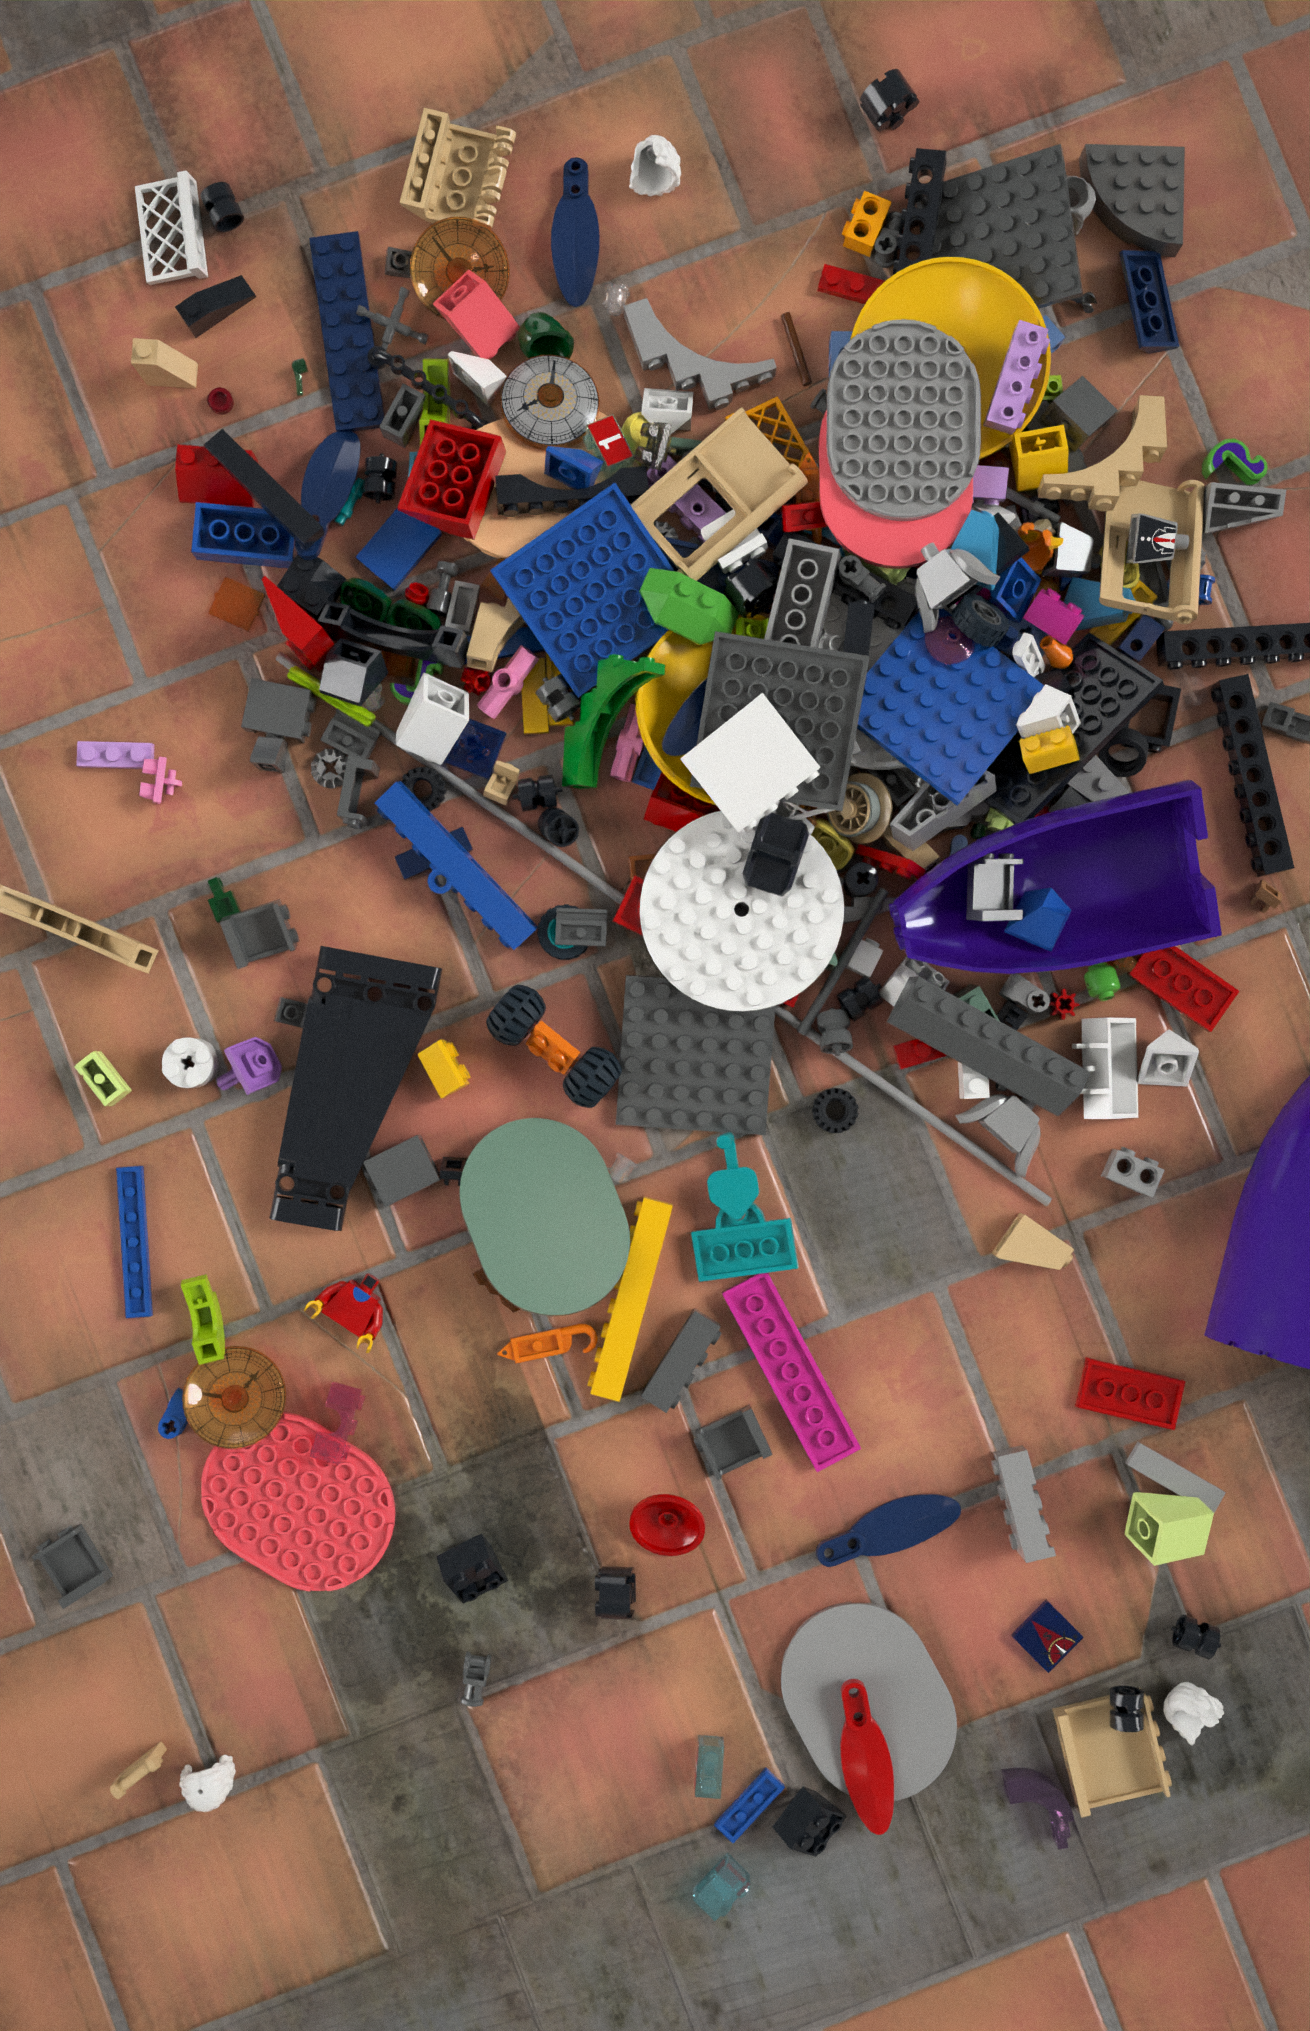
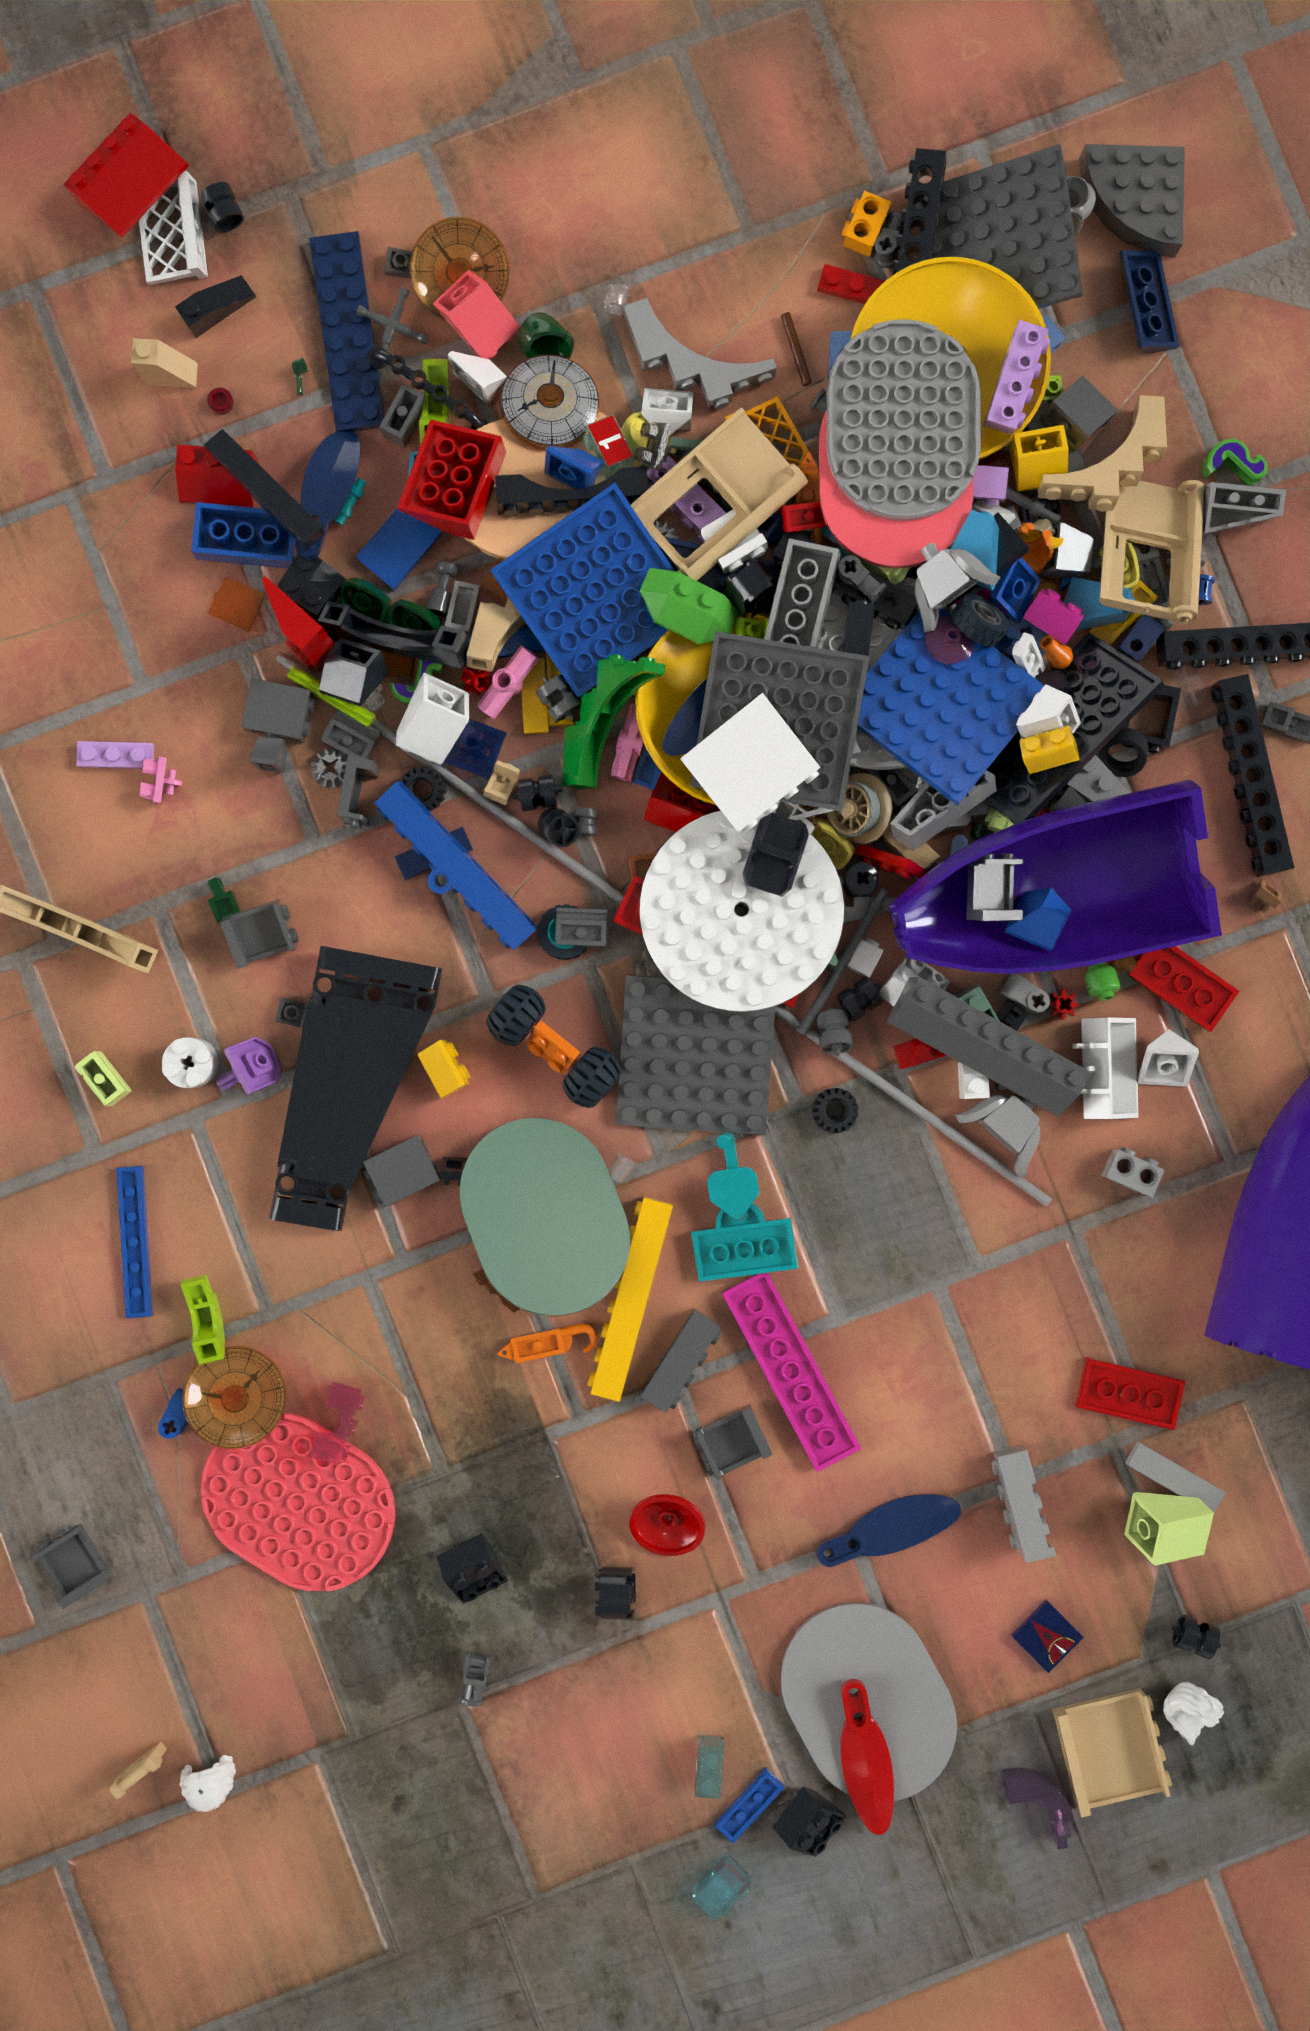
red torso [304,1273,383,1353] -> none
black wheel [362,453,398,504] -> none
tan slope [400,108,516,231] -> none
red plate [404,582,429,605] -> none
dark blue plant [551,157,600,307] -> none
white hair [629,135,681,196] -> none
black brick [860,69,920,132] -> none
tan slope [991,1213,1074,1270] -> none
dark grey hand [1070,292,1097,313] -> none
black wheel [1110,1685,1144,1732] -> none
torso [1126,513,1189,563] -> none
none -> red slope [63,113,189,238]
none -> dark grey wheel [574,808,598,836]

